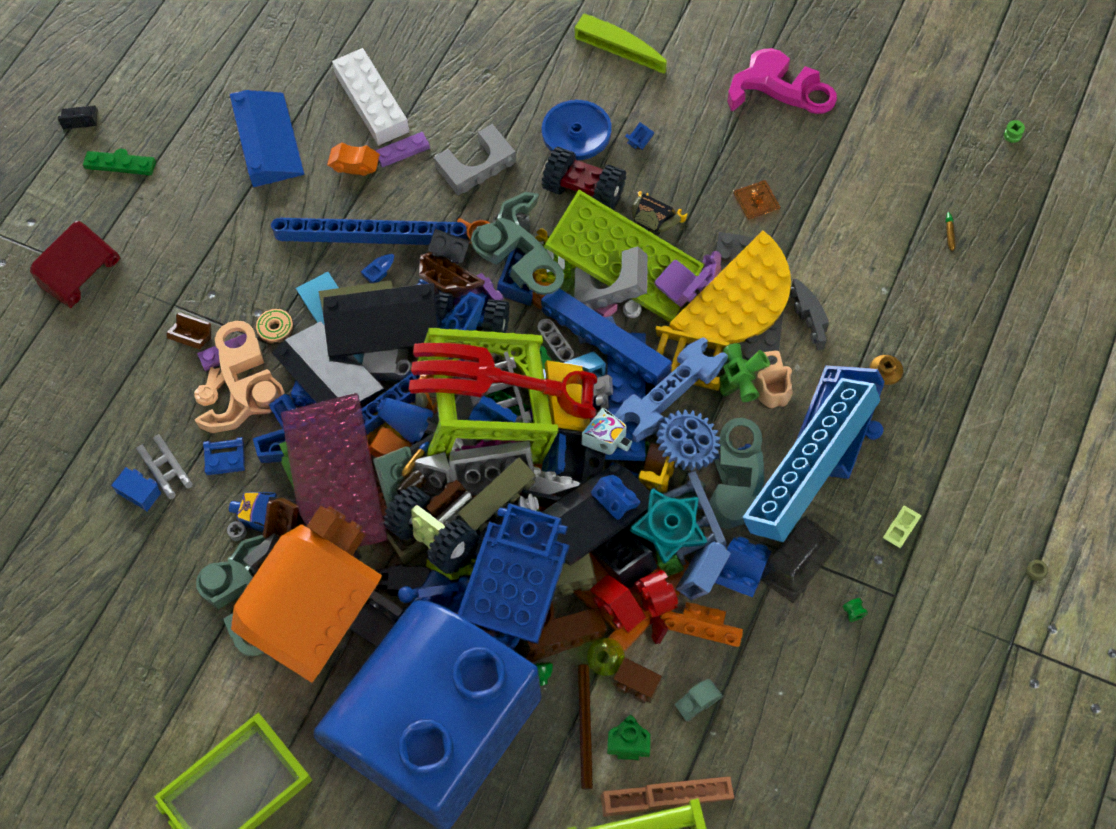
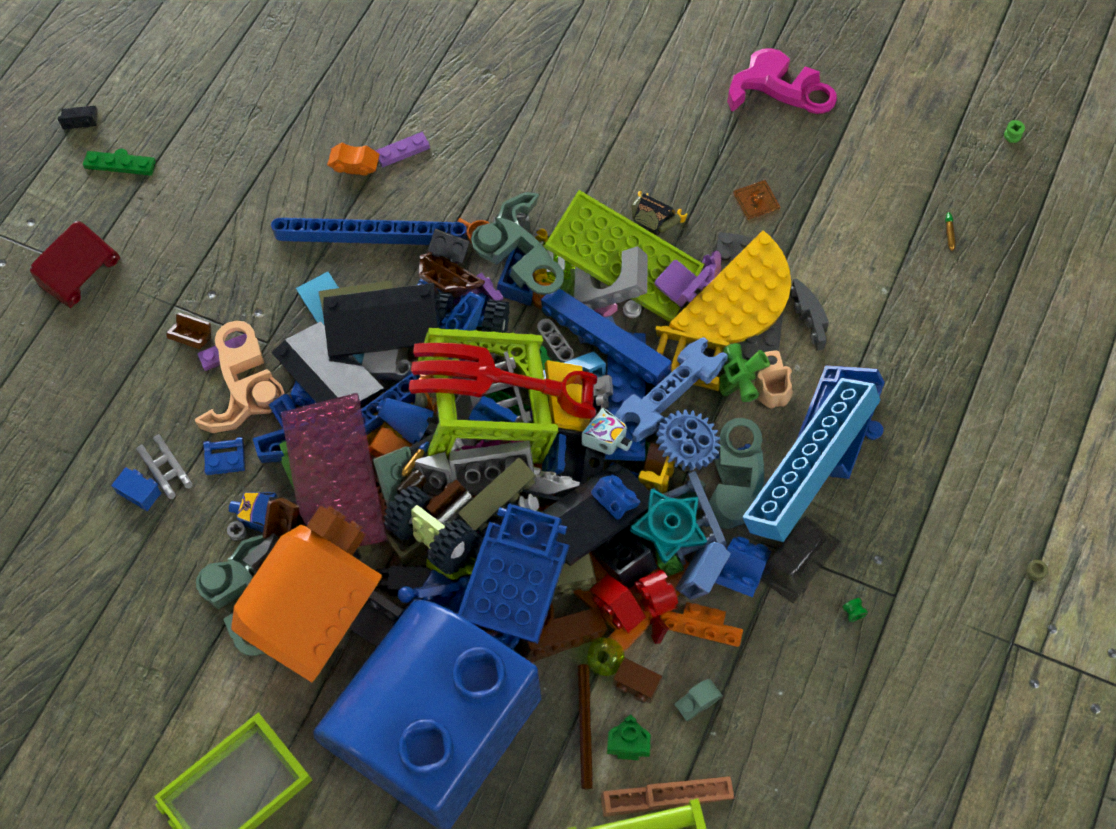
light nougat piece [194,367,226,406] -> none
blue slope [230,90,305,187] -> none
light nougat tile [256,309,293,344] -> none
white brick [332,48,409,146] -> none
blue plate [361,254,394,283] -> none
light grey arch [434,124,516,195] -> none
green brick [534,662,553,686] -> none
black plate [541,146,627,210] -> none
blue dish [542,100,611,160] -> none
lime slope [575,13,667,74] -> none
blue bracket [625,122,655,150] -> none
pearl gold piece [869,355,904,385] -> none
yellowish green slope [883,505,921,548] -> none

